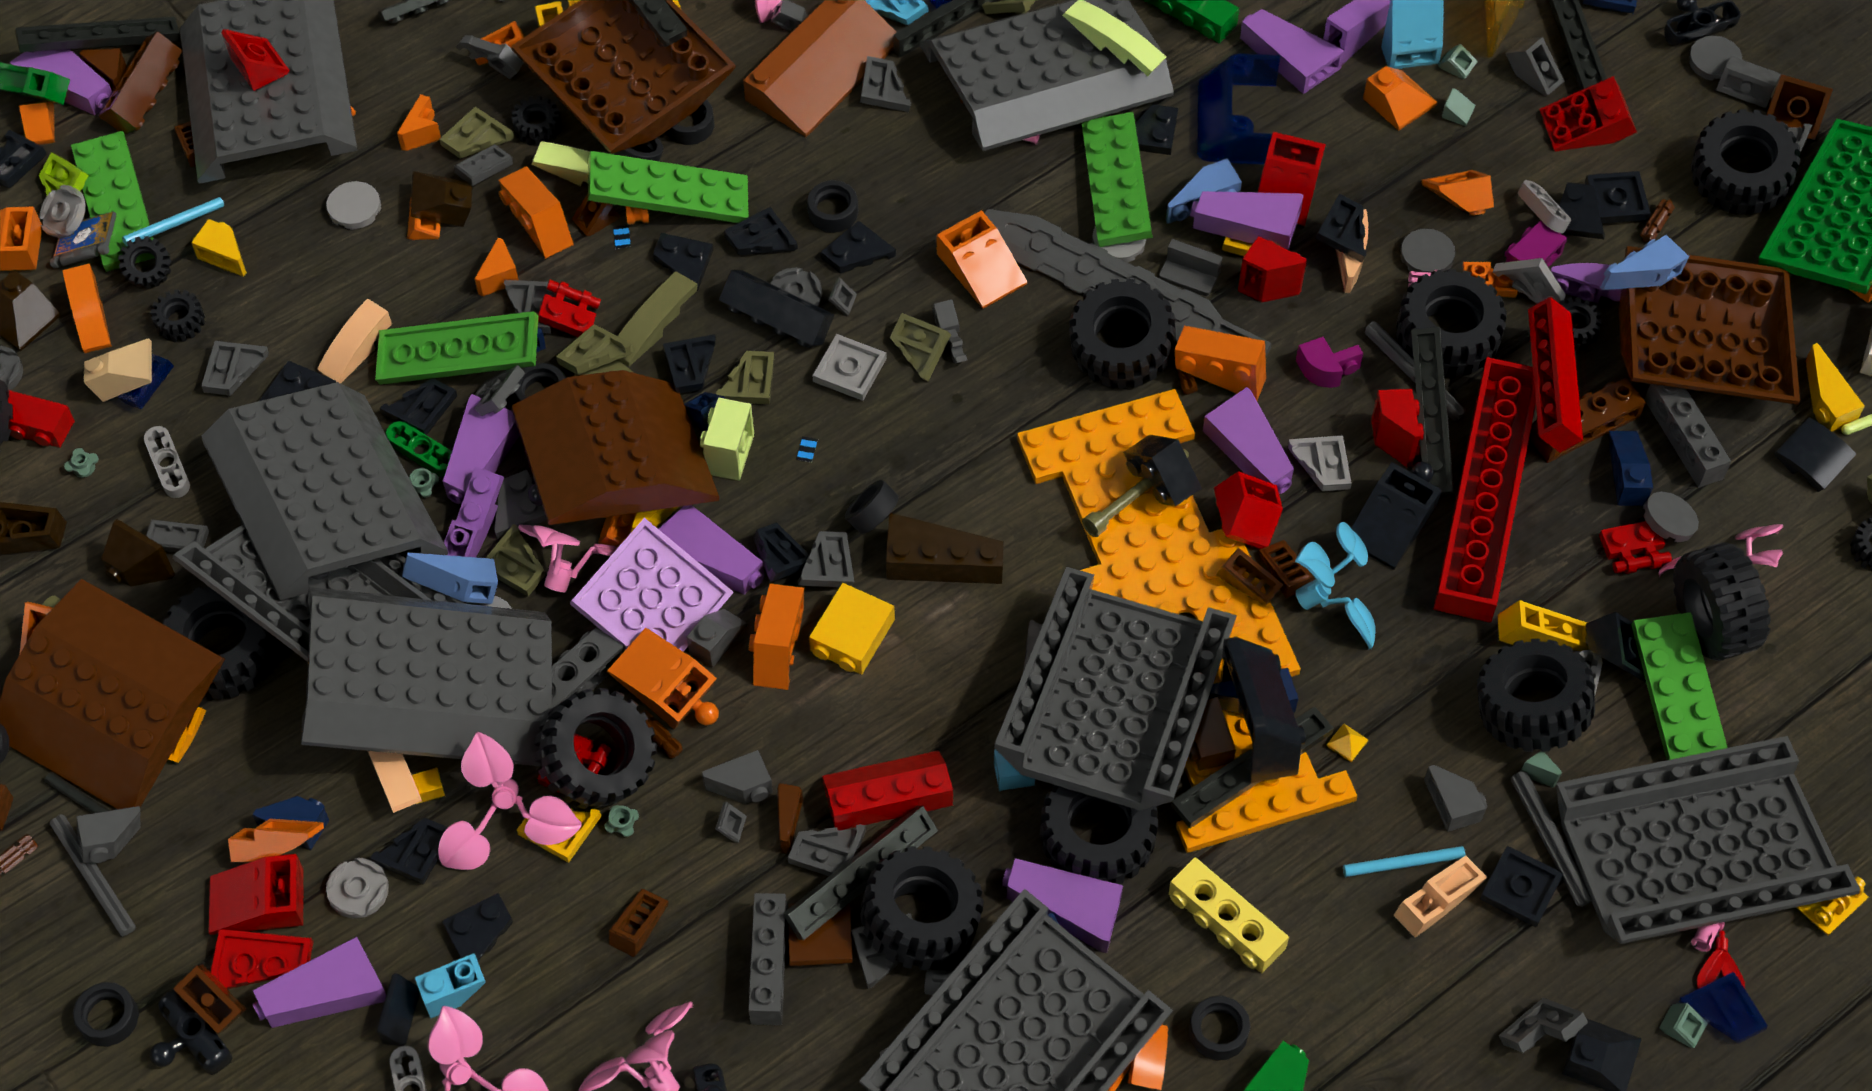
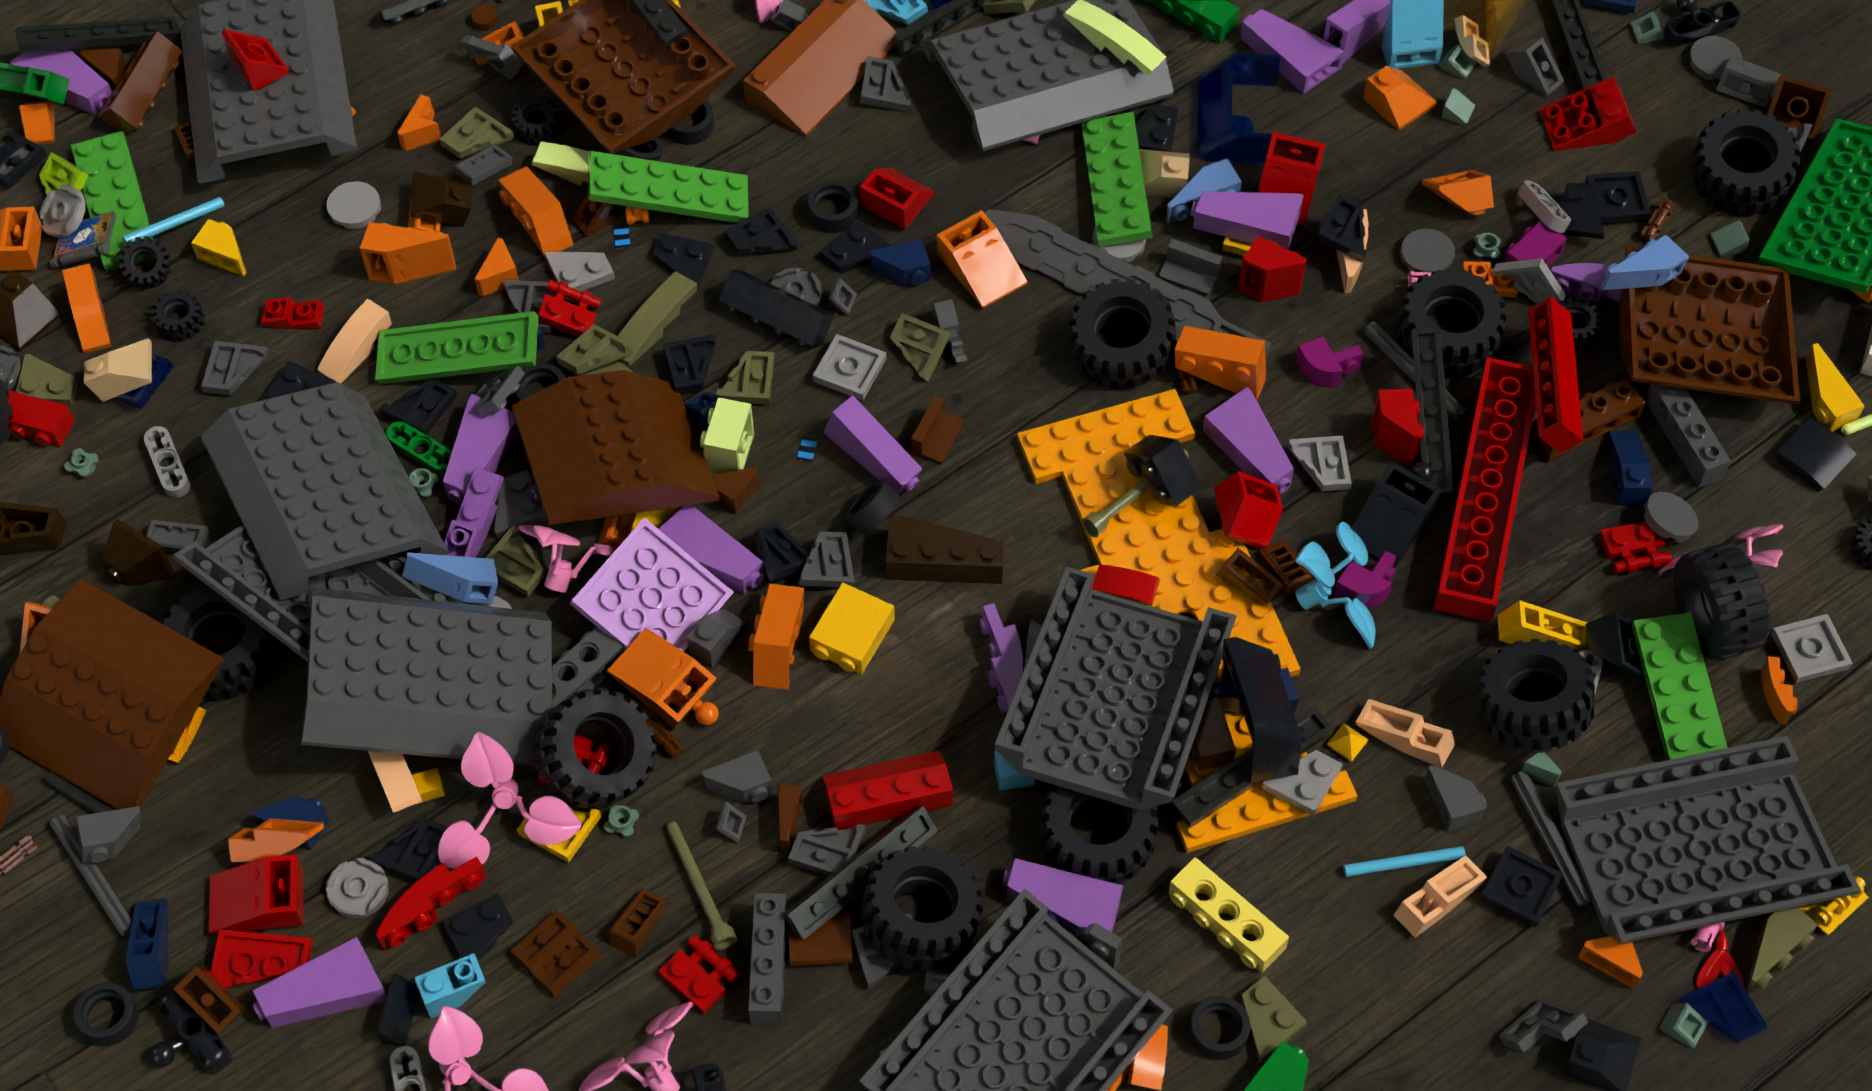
none -> olive wing [16,354,78,406]
none -> dark blue slope [125,898,168,990]
none -> red slope [261,297,325,330]
none -> orange slope [360,222,456,284]
none -> red slope [376,857,487,951]
none -> reddish brown tile [471,5,498,30]
none -> reddish brown slope [510,910,602,997]
none -> light grey wing [545,251,615,298]
none -> red plate [659,935,741,1015]
none -> olive piece [666,821,737,950]
none -> reddish brown slope [711,467,759,515]
none -> medium lavender slope [824,395,922,494]
none -> red slope [860,168,934,230]
none -> dark blue slope [870,239,931,286]
none -> reddish brown panel [911,396,964,465]
none -> medium lavender slope [979,603,1023,714]
none -> dark grey wing [1068,923,1122,970]
none -> red slope [1092,564,1160,606]
none -> tan slope [1139,149,1190,198]
none -> olive wing [1241,976,1307,1062]
none -> light grey wing [1262,750,1343,816]
none -> magenta brick [1334,551,1397,609]
none -> light nougat slope [1356,699,1455,768]
none -> tan slope [1454,15,1490,67]
none -> sand green plate [1473,233,1501,259]
none -> orange slope [1578,936,1643,990]
none -> sand green slope [1630,11,1665,44]
none -> sand green slope [1710,221,1749,257]
none -> olive slope [1745,907,1817,994]
none -> orange slope [1761,656,1797,725]
none -> light grey plate [1771,614,1853,683]

